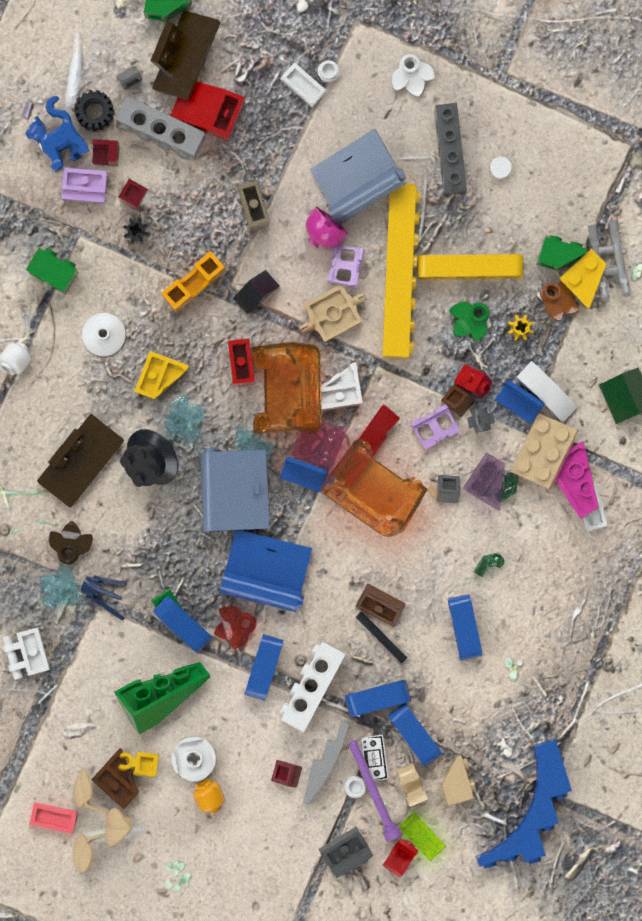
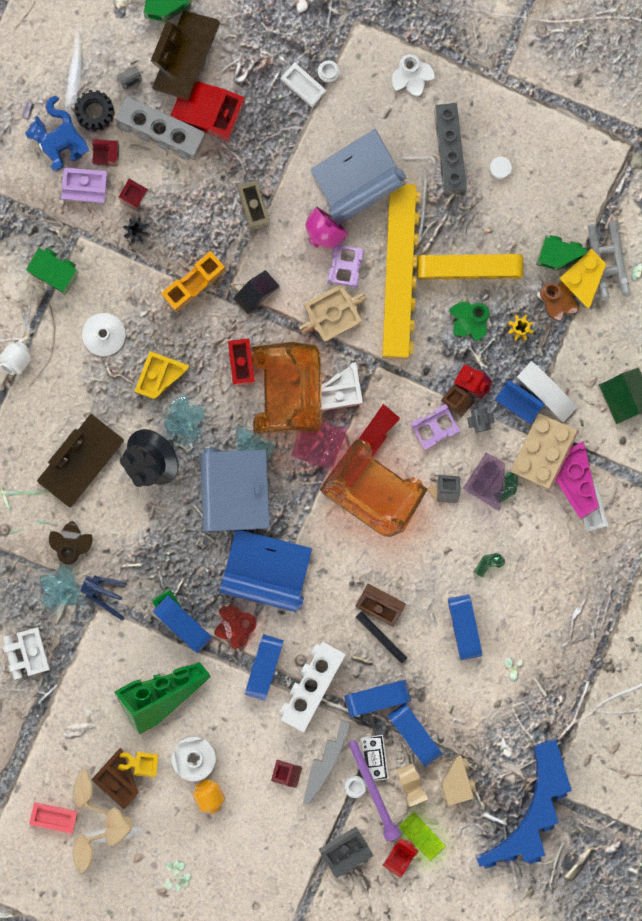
blue panel [280,456,328,493] -> none

